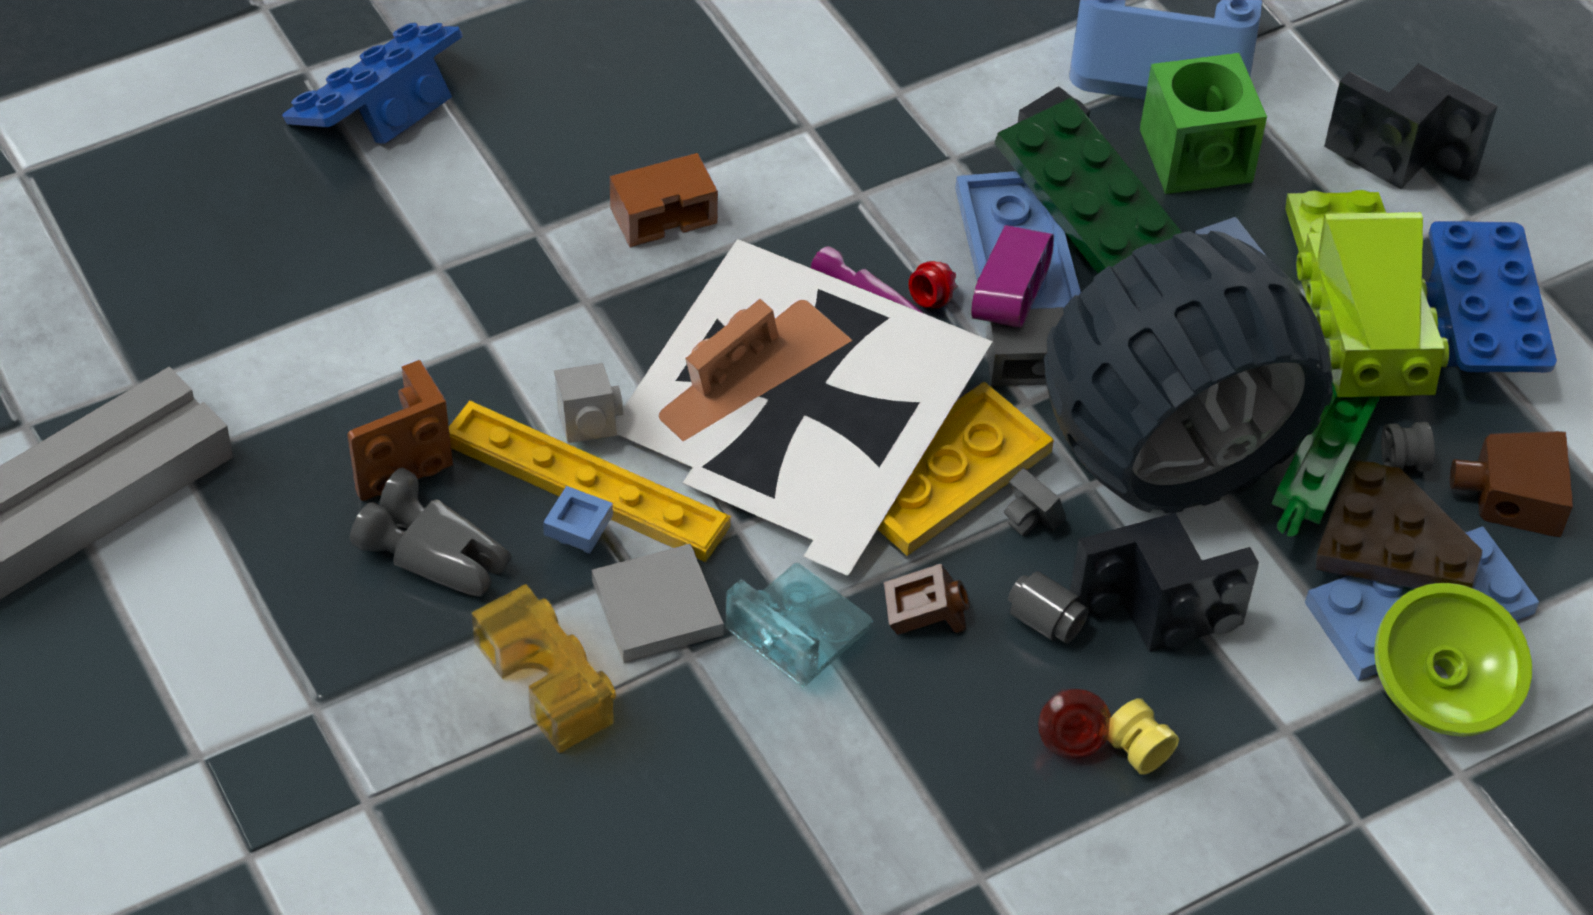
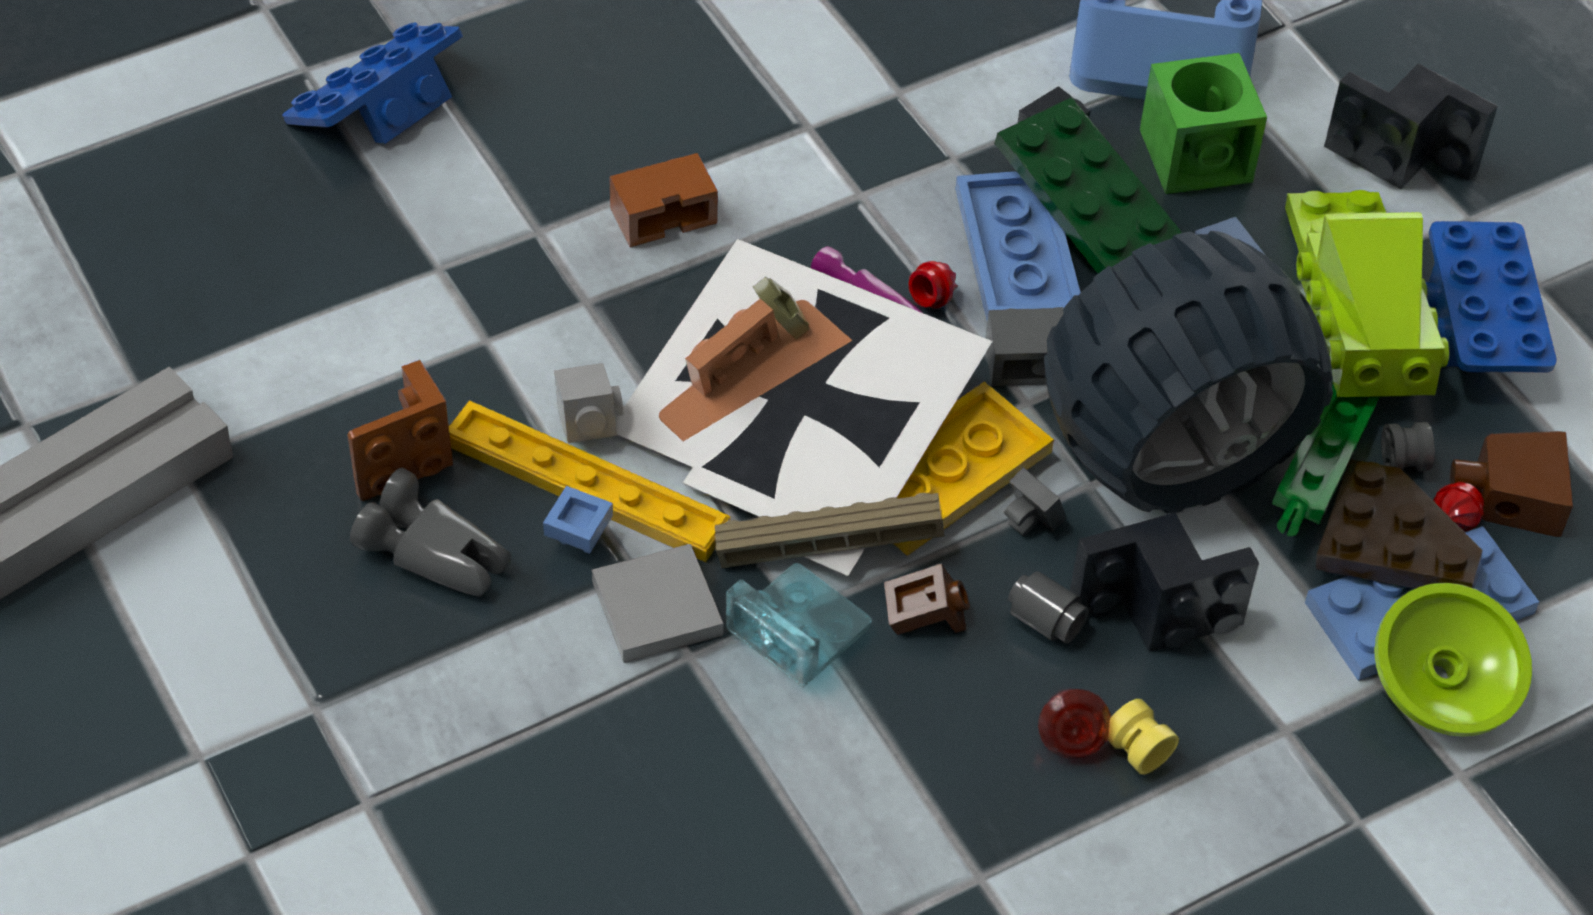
clear yellow arch [472,584,616,753] -> none
magenta beam [971,225,1054,328] -> none
none -> dark tan piece [715,493,945,568]
none -> olive tile [753,276,810,339]
none -> red plate [1433,482,1484,532]

